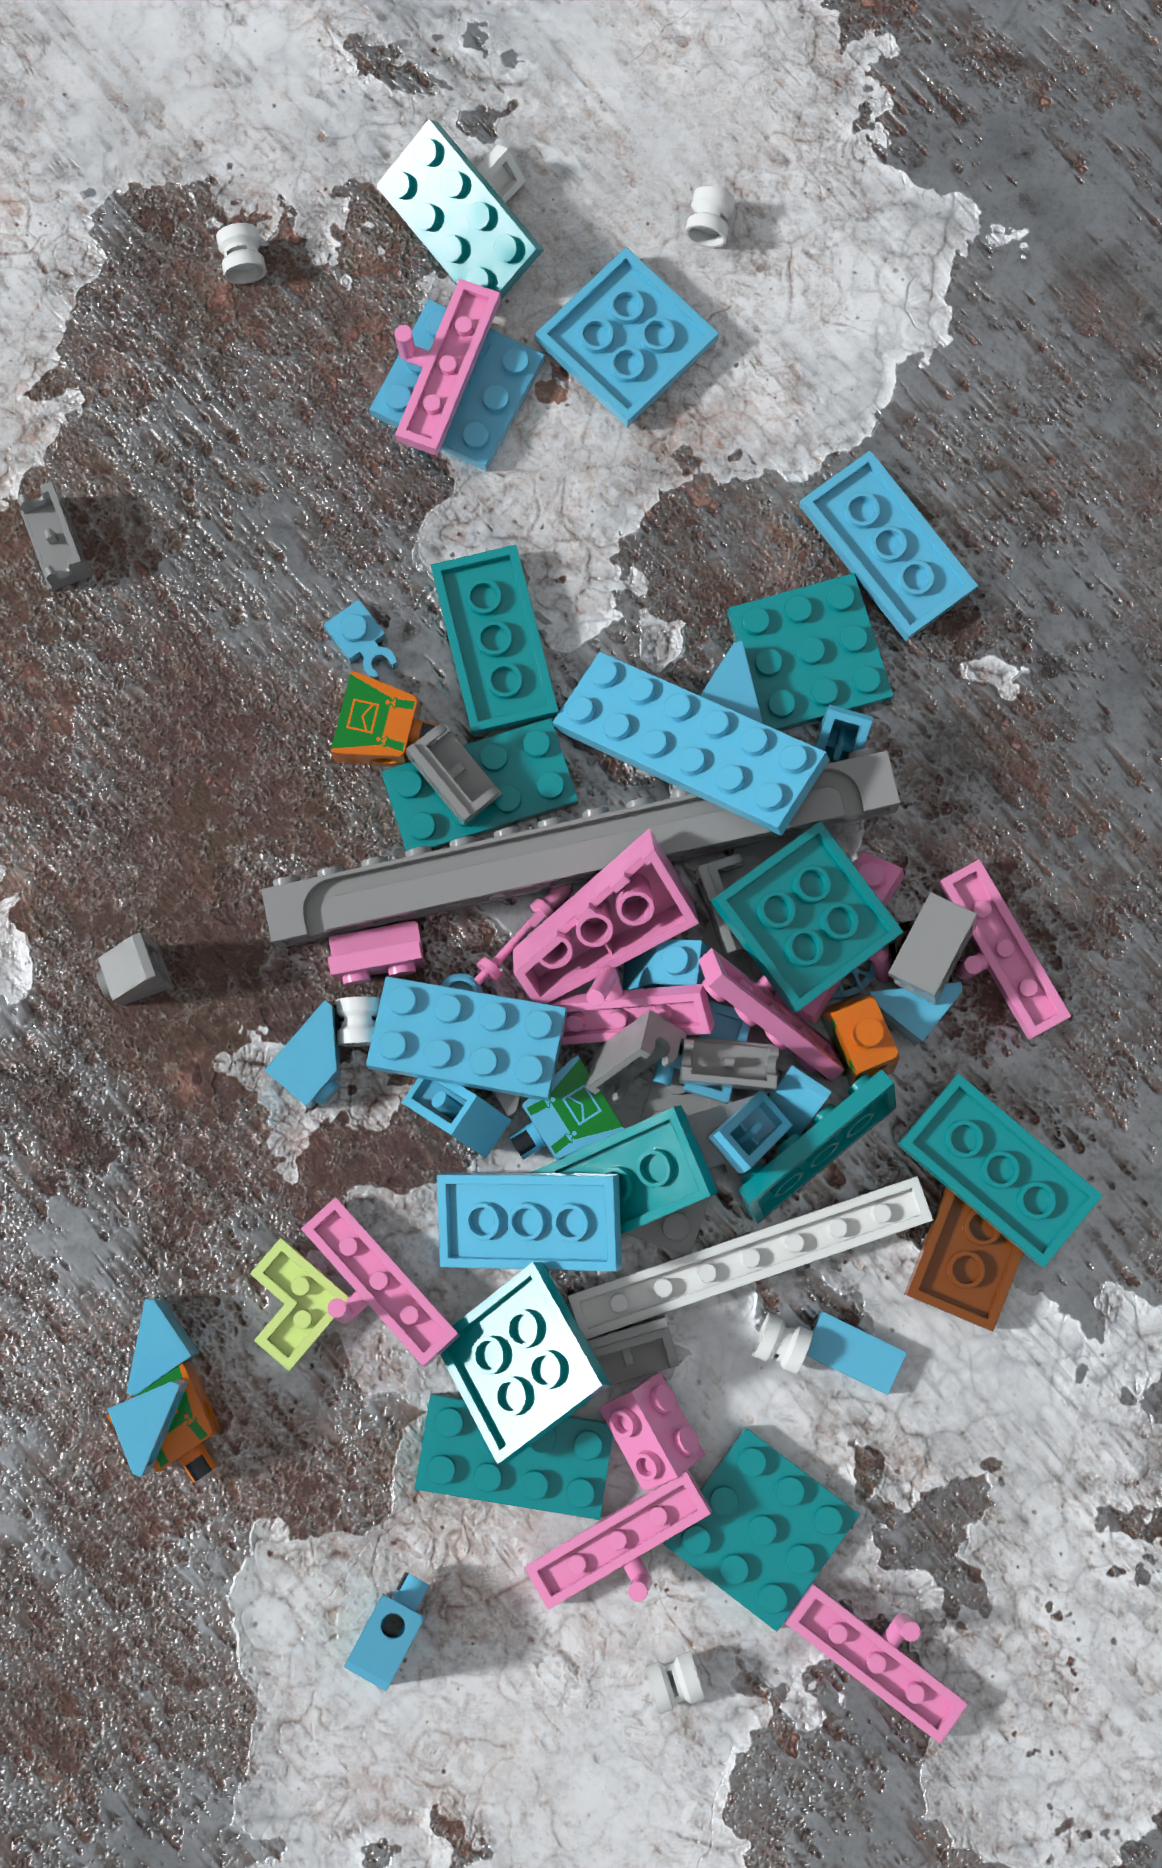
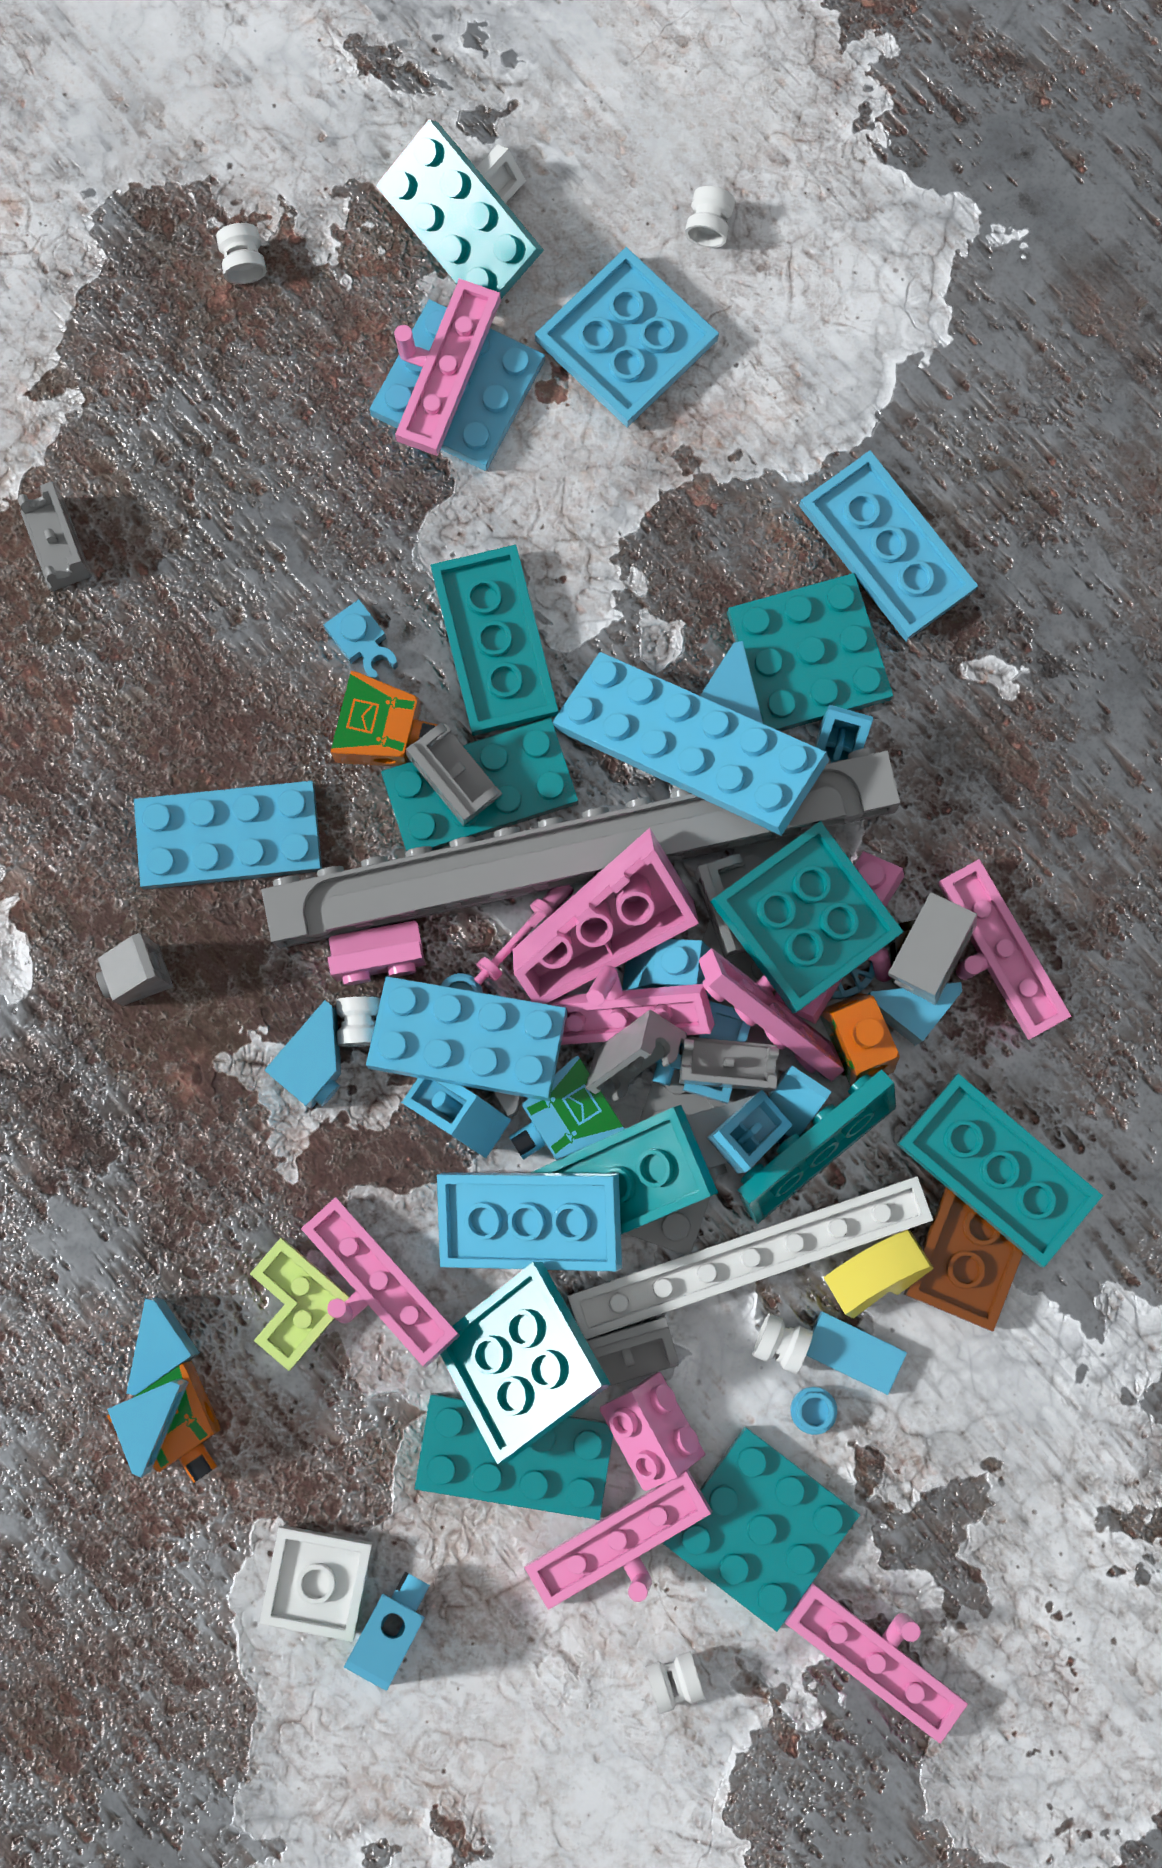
none -> medium azure plate [134,781,322,890]
none -> white plate [259,1525,373,1642]
none -> medium azure plate [790,1387,837,1435]
none -> light yellow slope [823,1230,934,1319]

